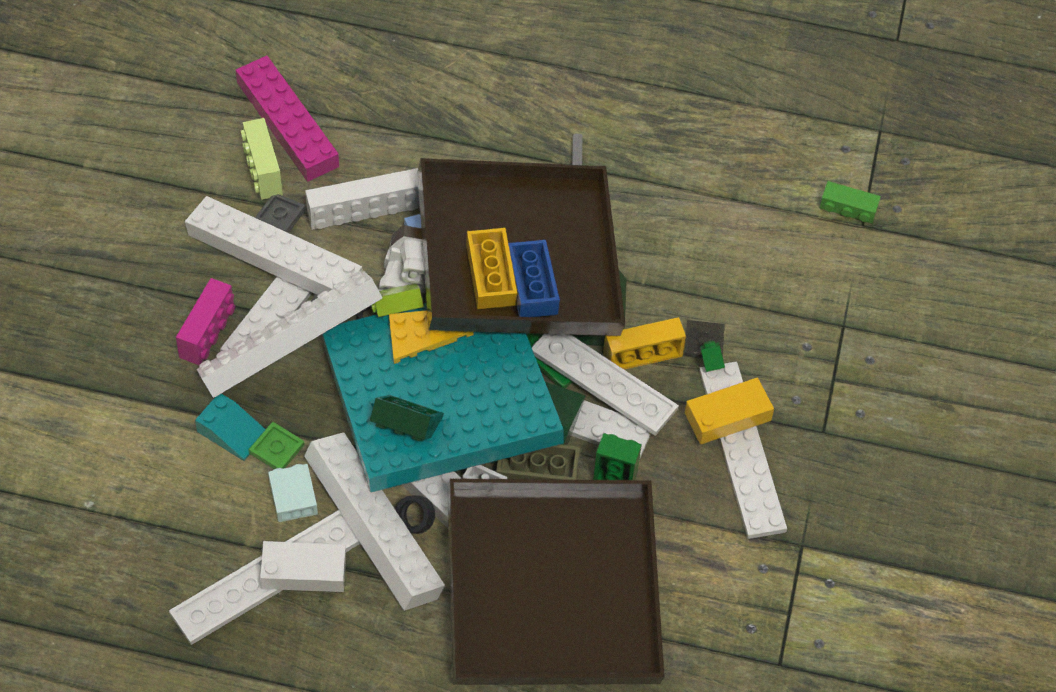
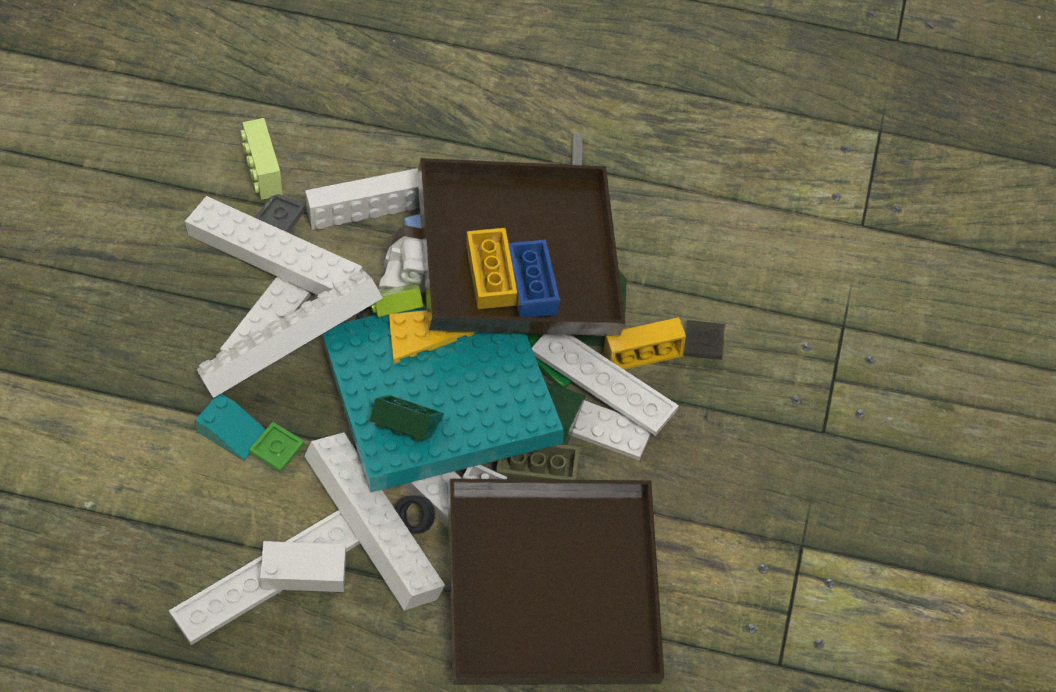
dark pink brick [176,278,235,365] -> none
dark pink brick [236,56,339,182] -> none
light aqua brick [268,464,318,522] -> none
green brick [593,433,642,480] -> none
yellow brick [685,377,774,445] -> none
white plate [699,362,787,539] -> none
green brick [700,341,725,372] -> none
bright green brick [820,181,881,224] -> none

